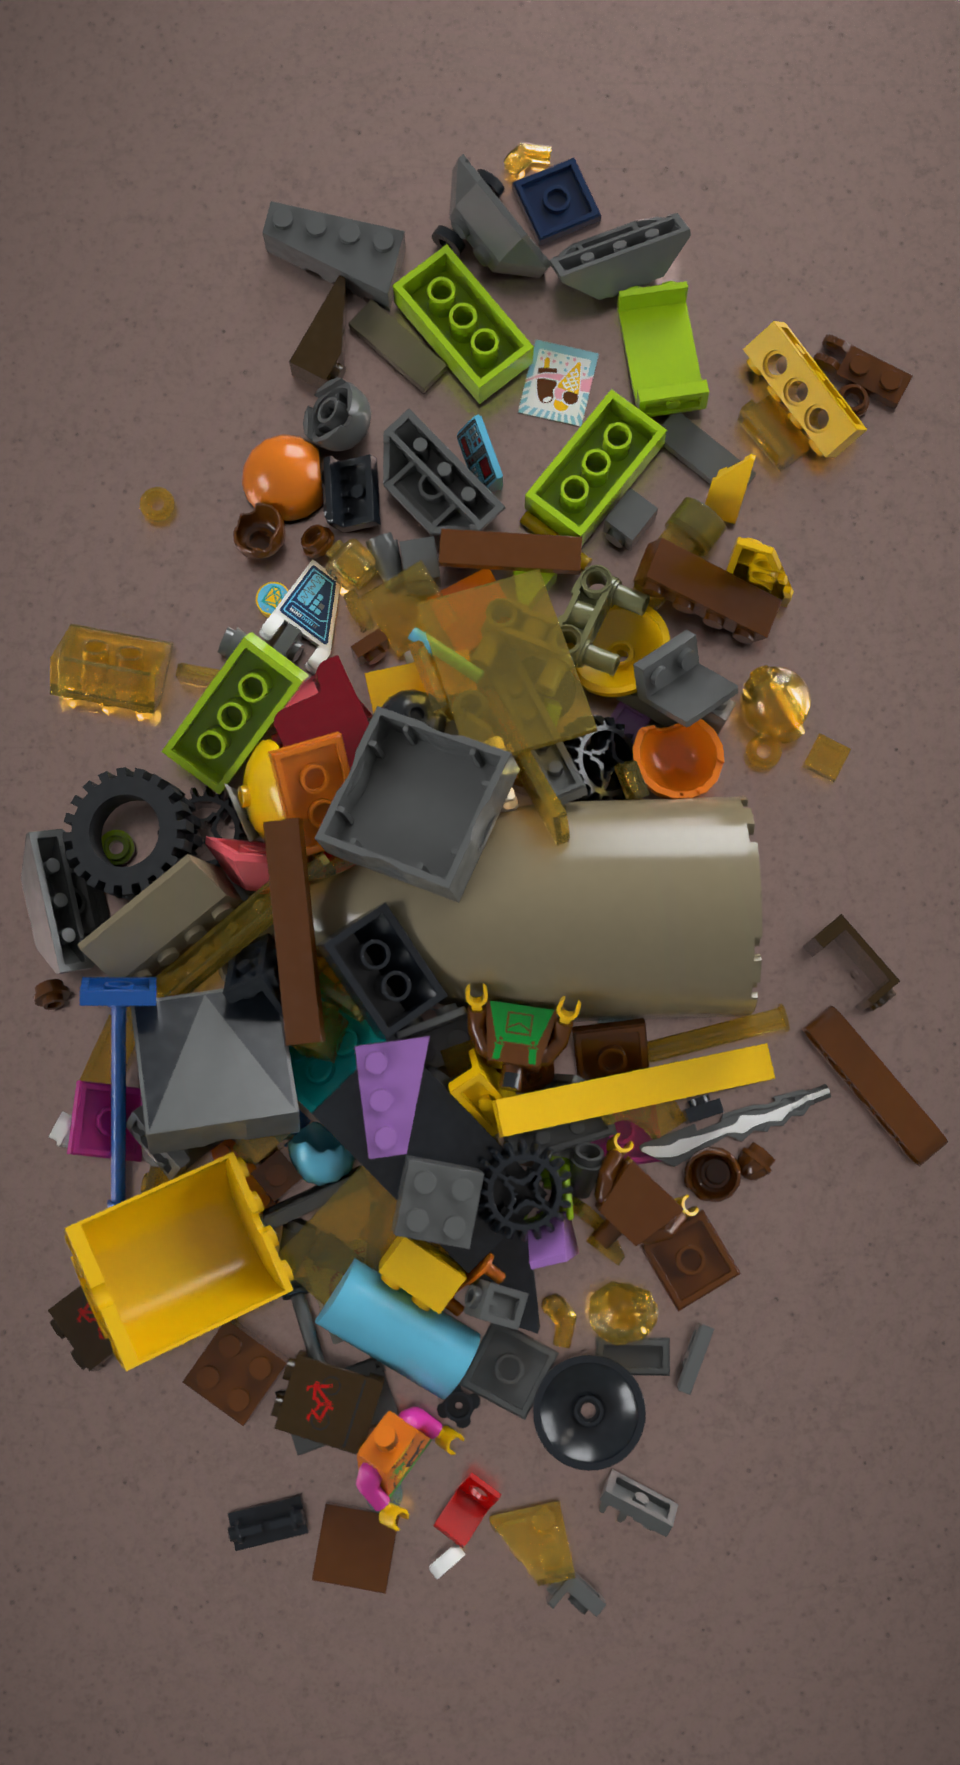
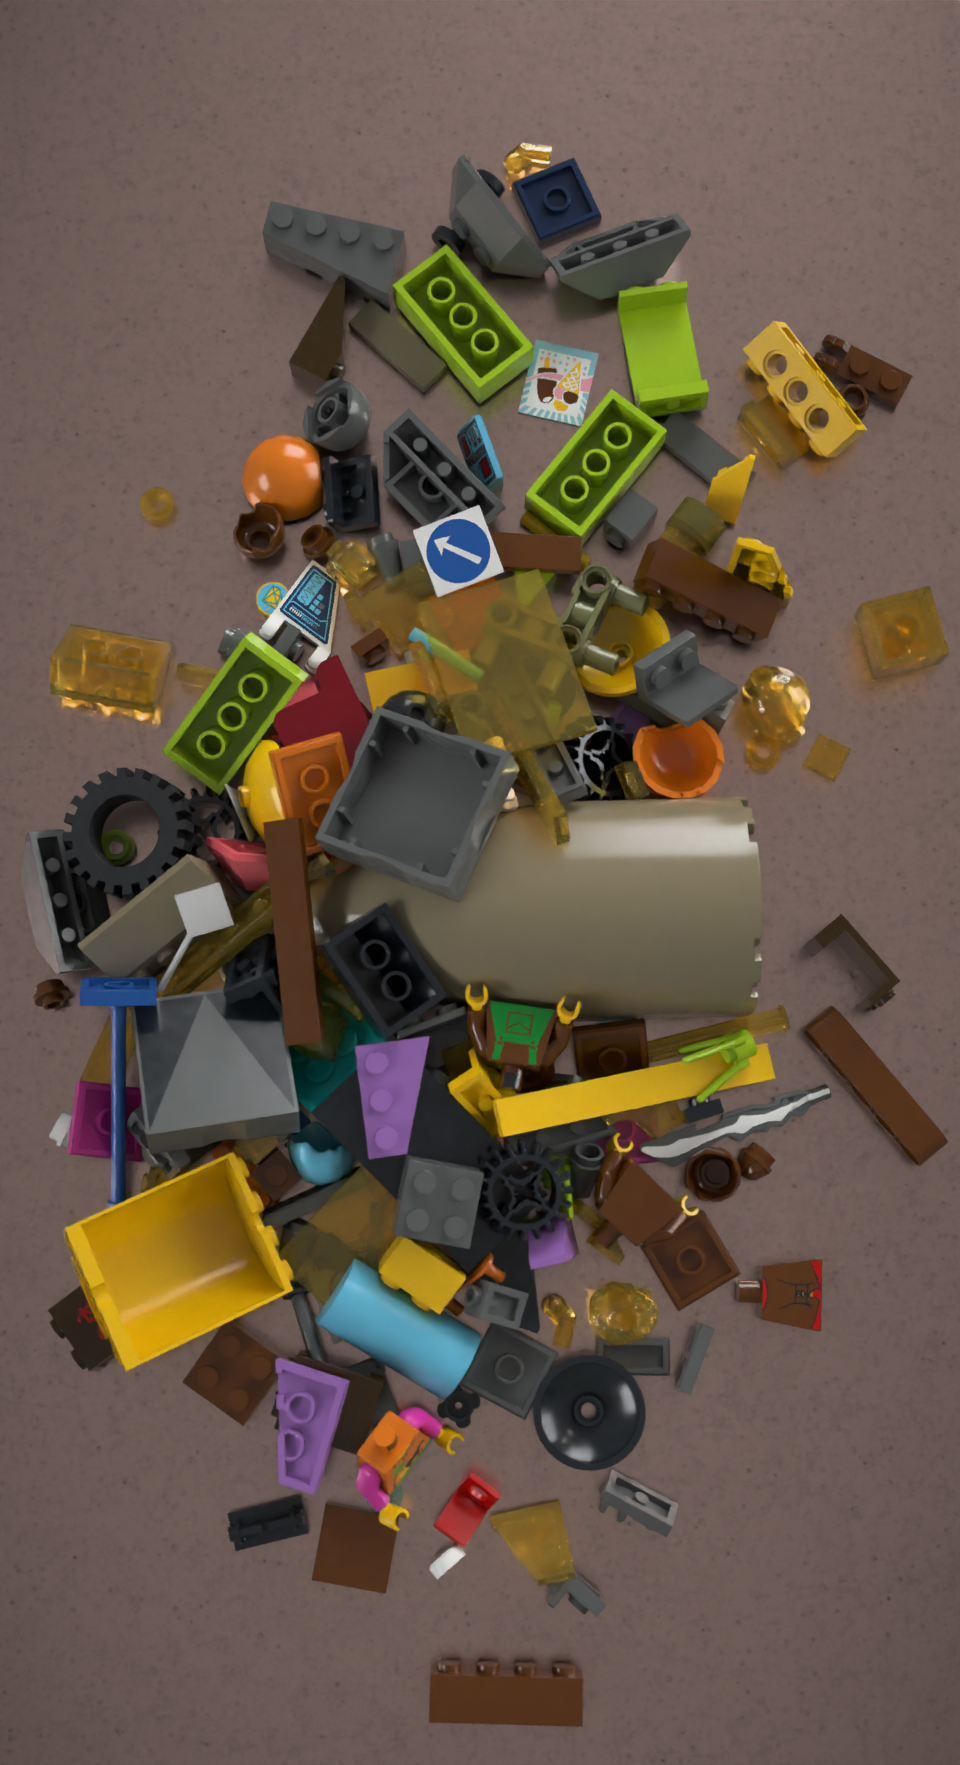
none -> white piece [157,882,234,992]
none -> medium lavender wing [275,1358,350,1495]
none -> piece [413,505,504,598]
none -> reddish brown brick [429,1660,583,1727]
none -> lime plant [678,1028,757,1103]
none -> reddish brown torso [736,1258,823,1331]
none -> clear yellow brick [854,586,950,681]

